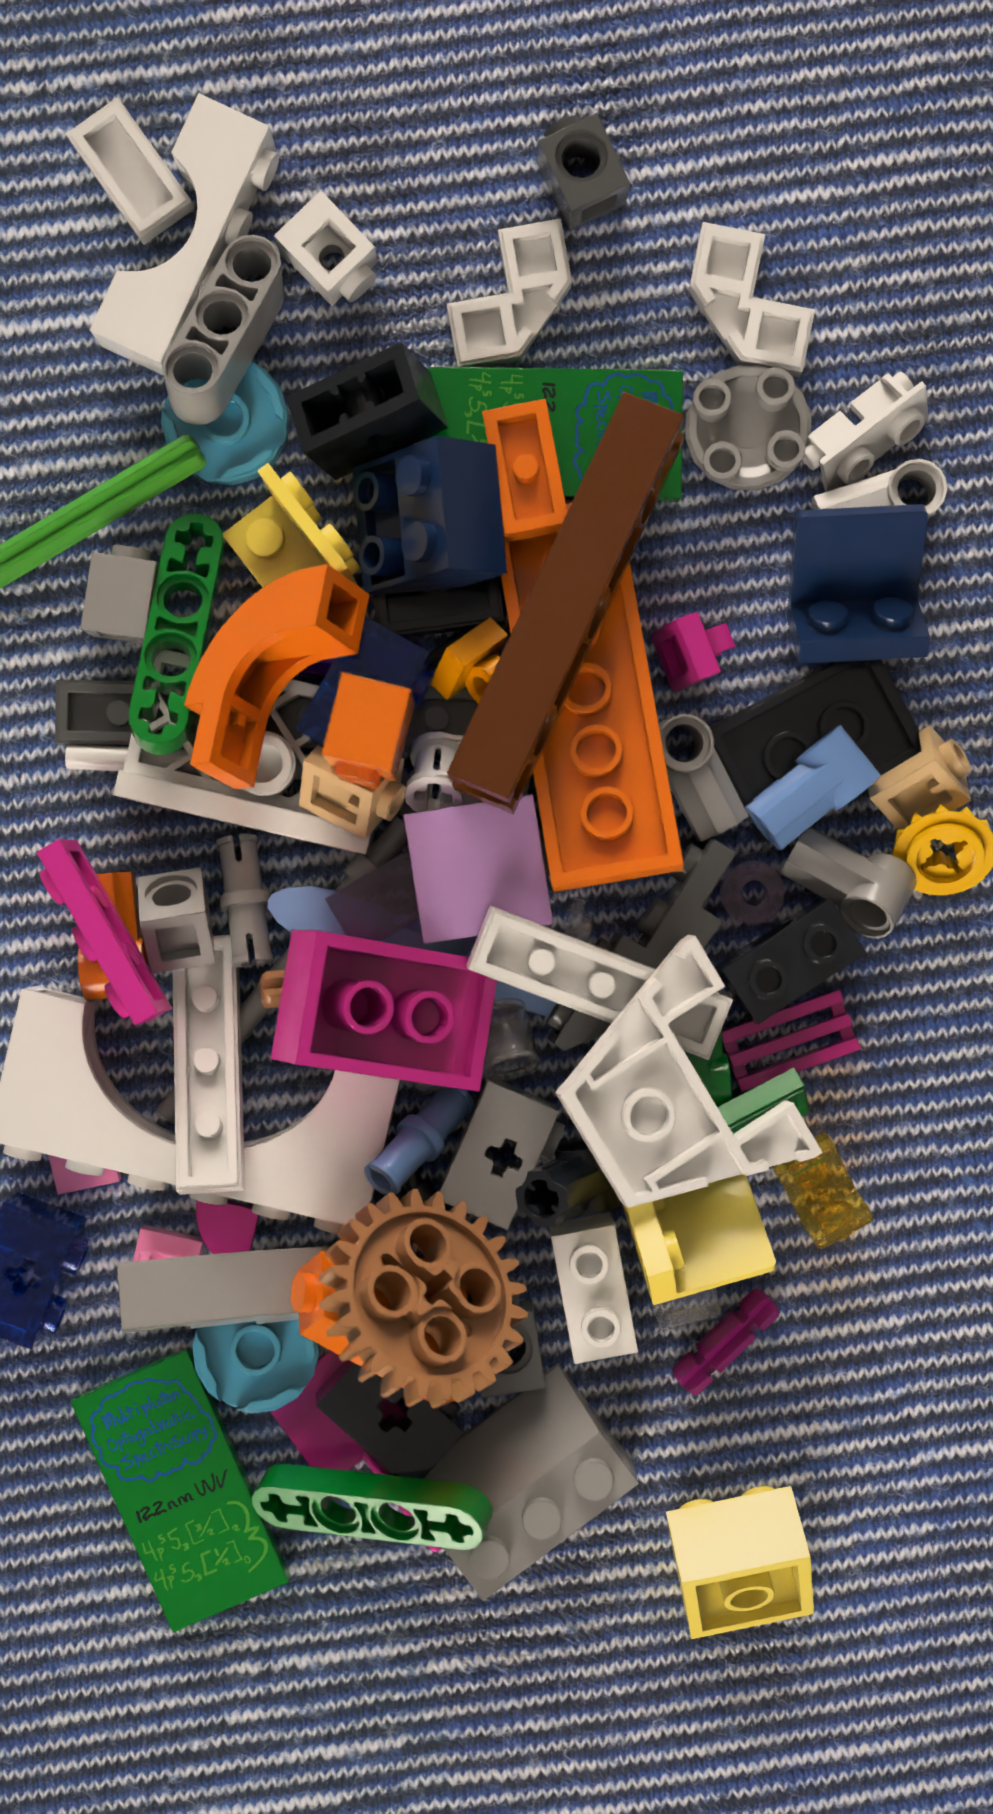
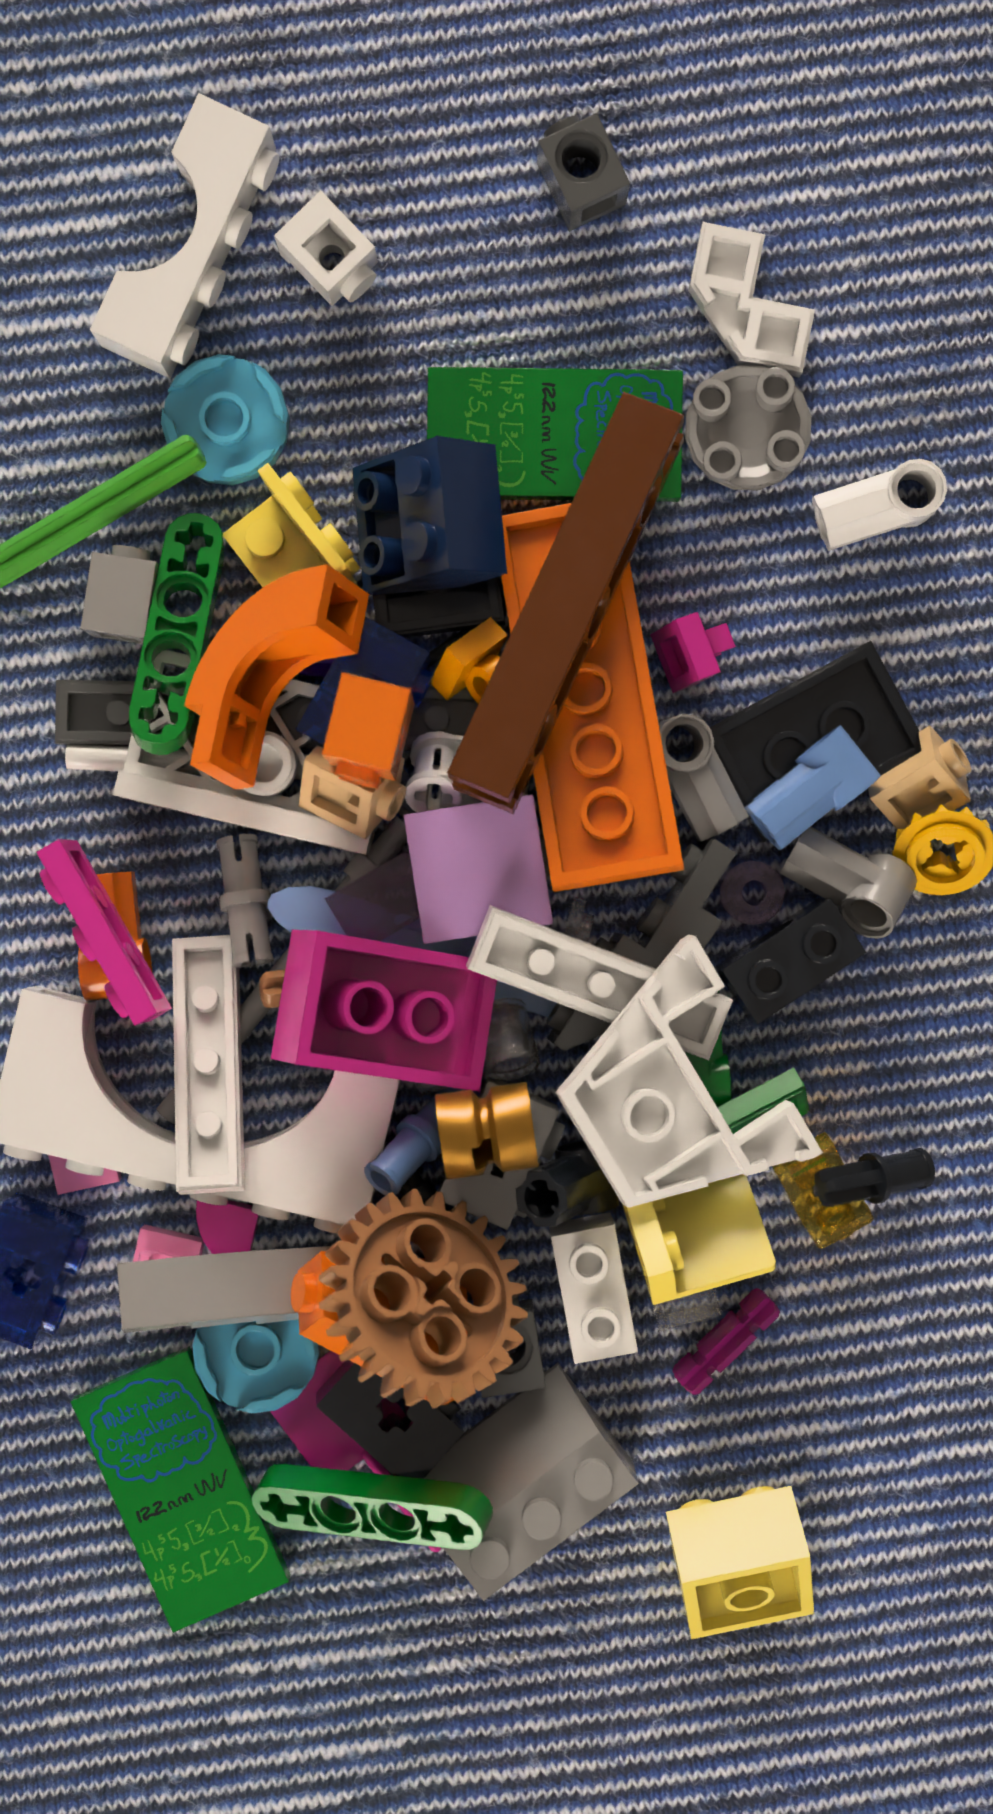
white tile [66,97,195,245] -> none
light grey brick [137,867,216,974] -> none
light grey beam [162,235,285,425] -> none
black brick [286,342,448,480] -> none
white tile [447,218,572,367] -> none
orange plate [482,398,567,542] -> none
dark pink tile [722,989,861,1092] -> none
dark blue bracket [787,504,930,664] -> none
white hinge [802,372,929,492] -> none
none -> pearl gold wheel [435,1082,539,1180]
none -> black axle [812,1148,935,1207]

